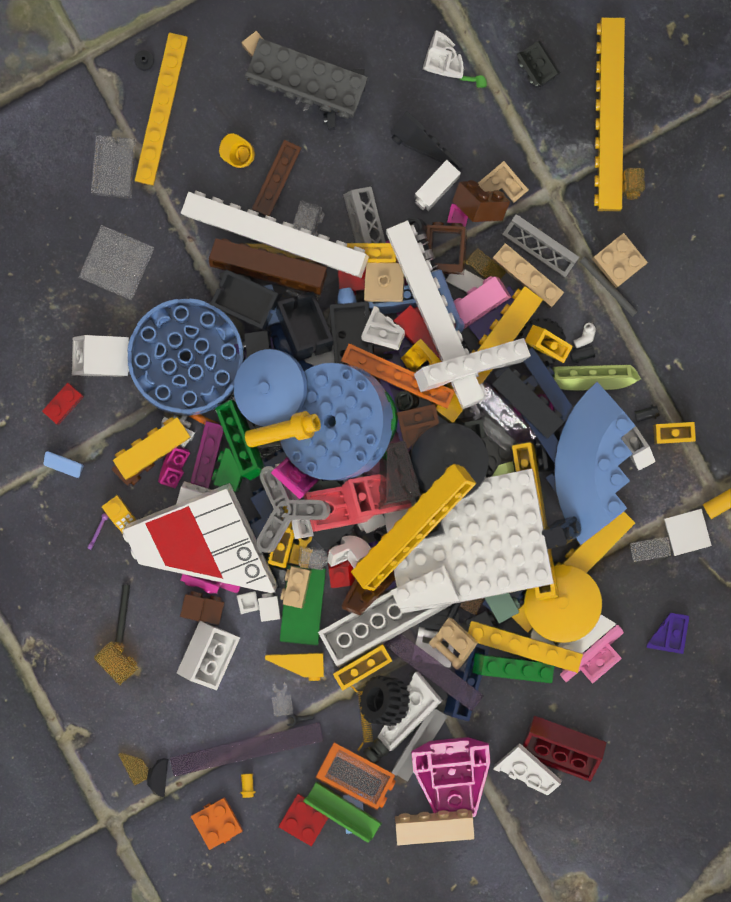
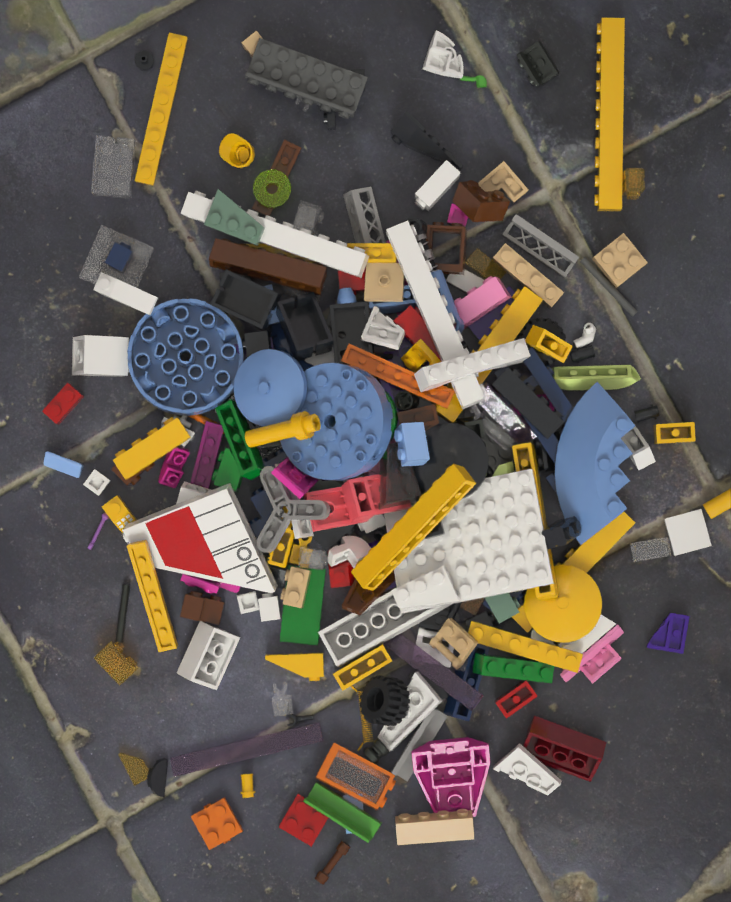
none -> white tile [83,469,111,496]
none -> white slope [93,272,158,315]
none -> dark blue brick [105,242,134,273]
none -> yellow plate [127,540,178,652]
none -> sand green wing [204,189,265,246]
none -> clear neon green tile [253,169,291,208]
none -> reddish brown bar [315,841,351,885]
none -> light blue piece [394,422,430,467]
none -> red brick [494,680,537,719]

